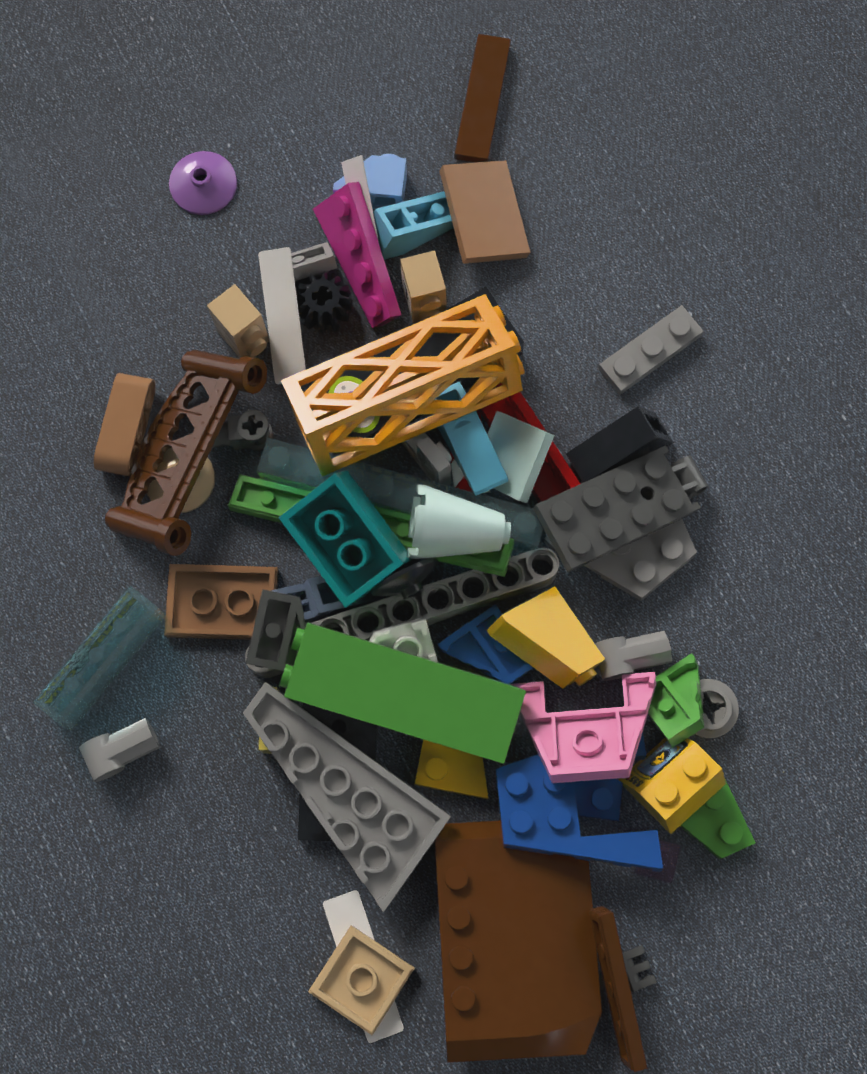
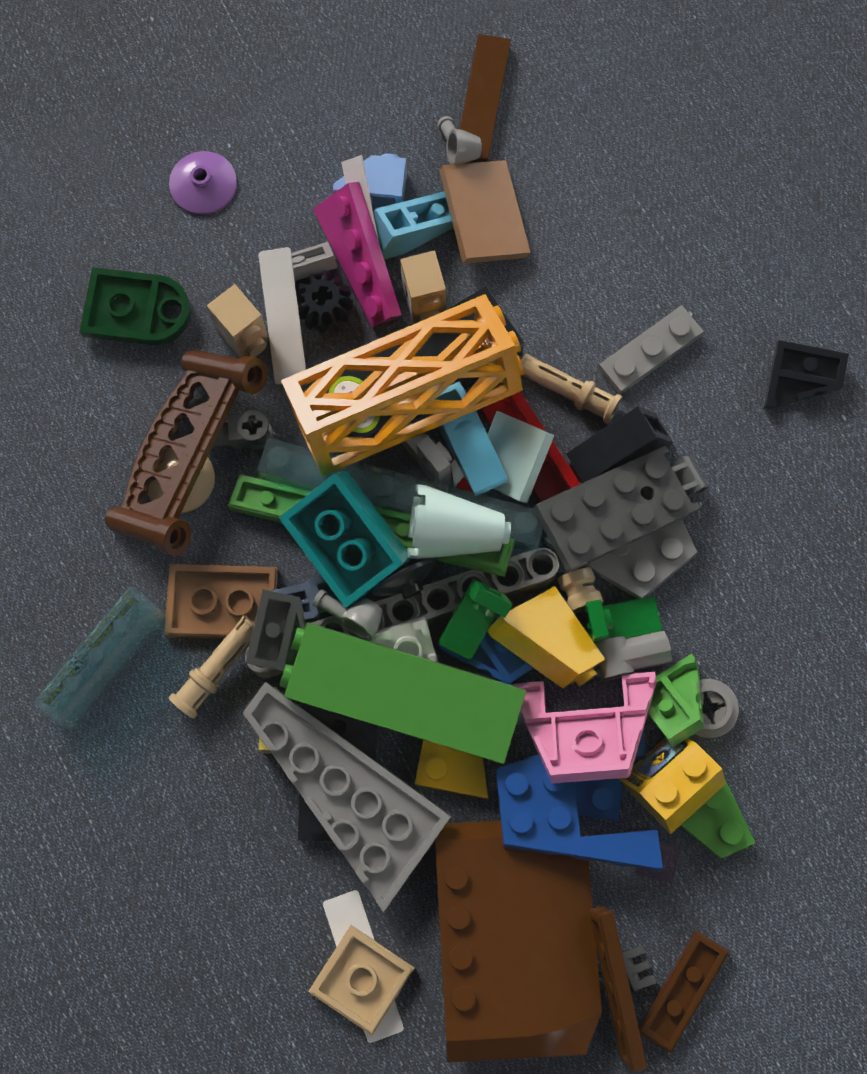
light grey piece [79,718,161,782] -> none
medium nougat beam [94,373,156,477] -> none
none -> dark green plate [79,267,191,345]
none -> tan pin [168,615,254,719]
none -> light grey bar [312,589,383,641]
none -> light grey bar [437,116,482,164]
none -> green bracket [439,578,513,659]
none -> tan pin [521,353,623,424]
none -> tan wheel [558,567,604,614]
none -> green bracket [582,597,662,643]
none -> reddish brown tile [638,930,730,1053]
none -> black wing [764,340,849,409]

